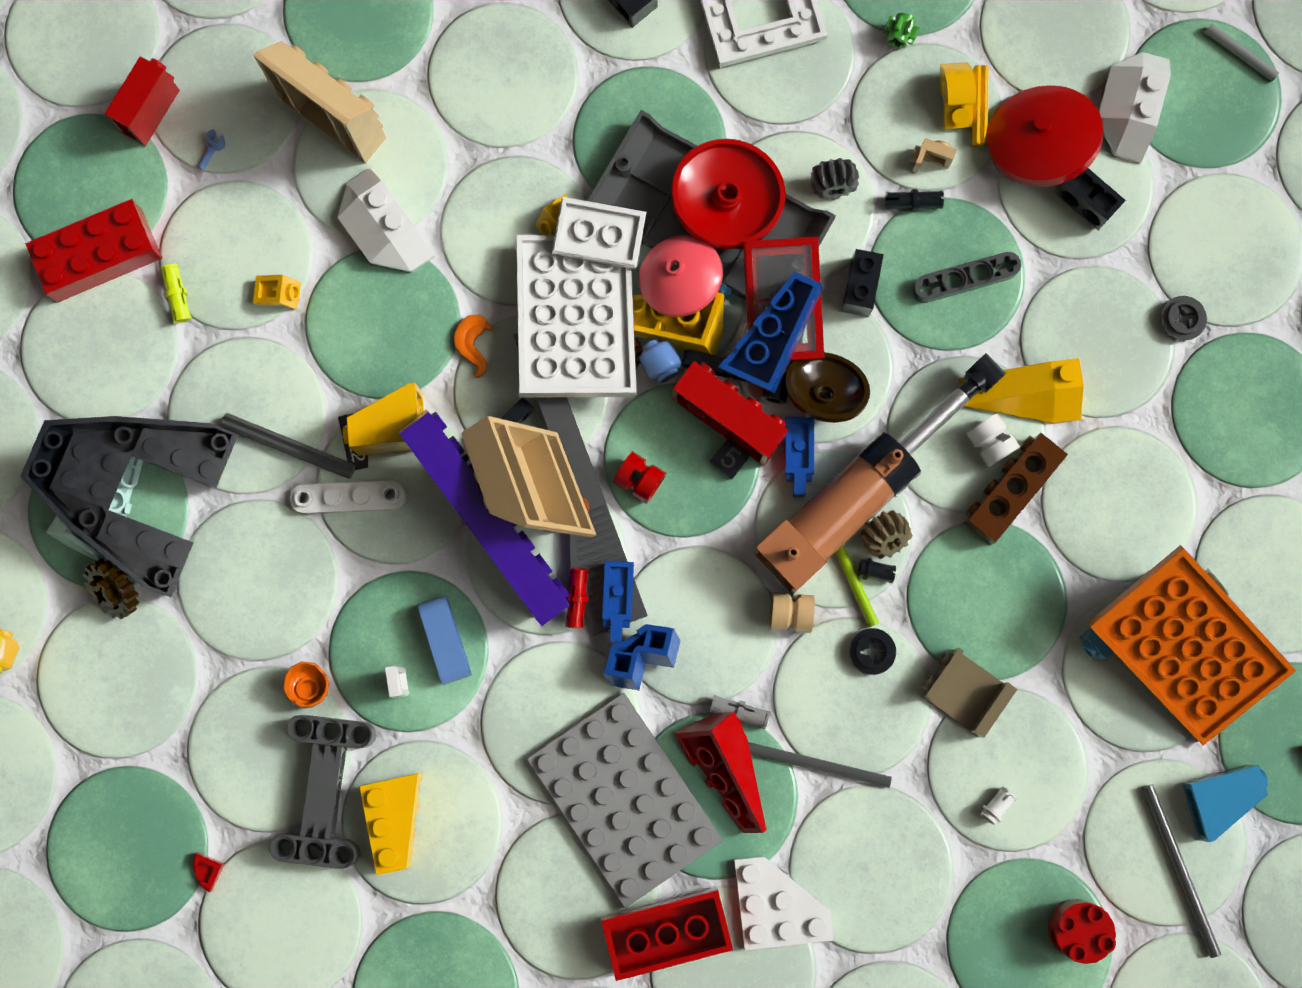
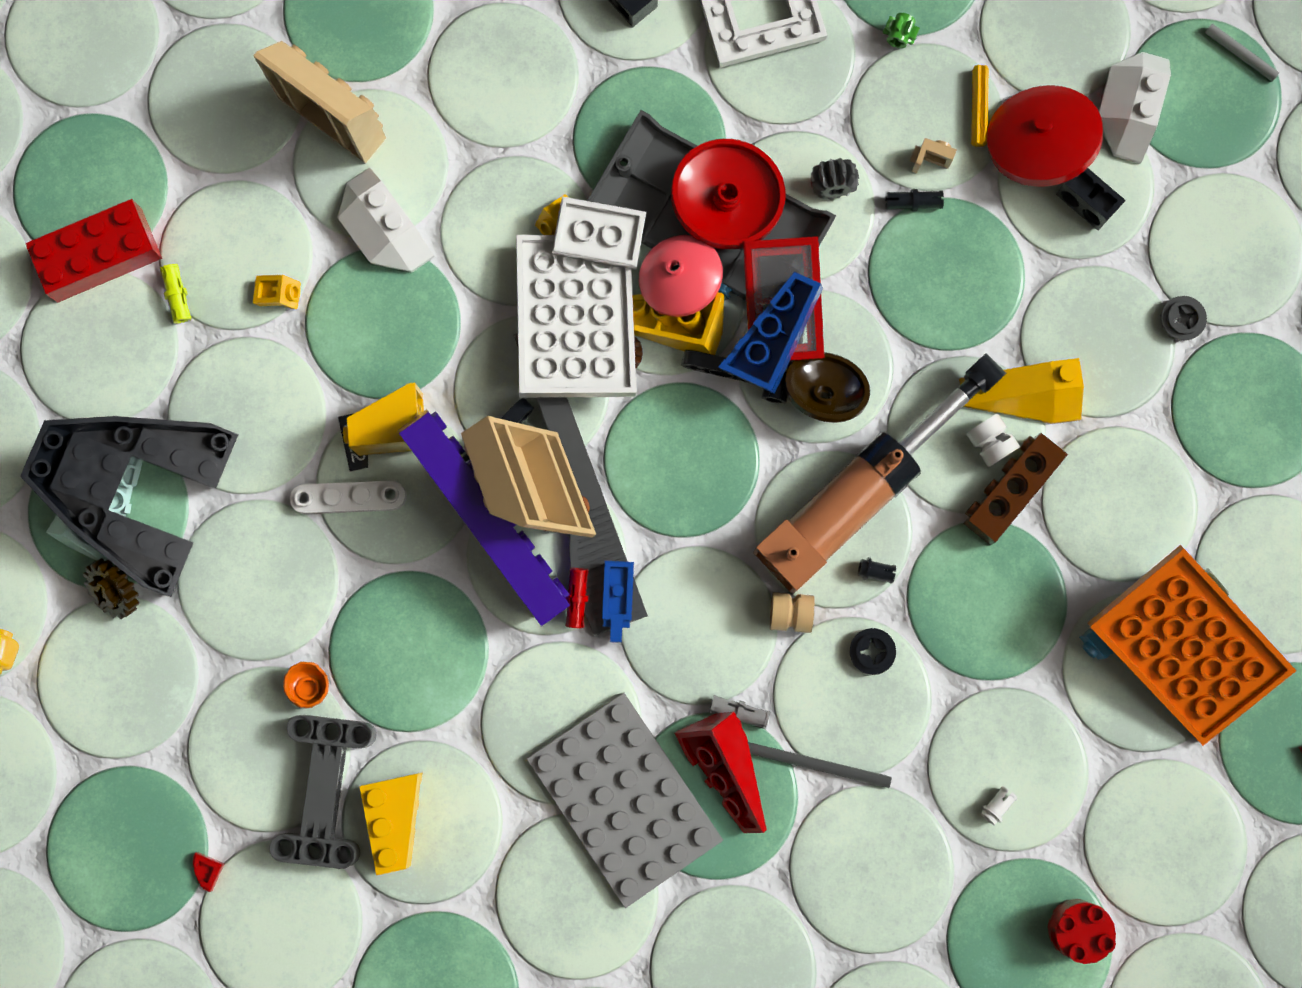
red brick [104,56,180,146] -> none
medium blue hand [198,129,225,170] -> none
dark grey axle [221,413,356,479] -> none
white tile [385,666,410,698] -> none
medium blue beam [418,596,472,685] -> none
orange piece [454,314,493,378] -> none
red brick [601,887,733,981] -> none
blue brick [604,624,681,691] -> none
red wheel [612,451,667,504] -> none
medium blue head [639,339,682,383] -> none
red brick [672,361,788,466] -> none
black tile [710,439,750,479] -> none
white plate [734,856,834,951] -> none
blue hinge [785,417,814,497] -> none
lime bar [835,545,879,627] -> none
black brick [841,249,884,317] -> none
dark tan gear [861,510,913,559] -> none
dark grey beam [913,252,1021,303] -> none
dark tan panel [922,648,1018,738] -> none
yellow brick [939,62,976,129] -> none
dark grey piece [1142,784,1221,958] -> none
dark azure slope [1182,765,1268,842] -> none

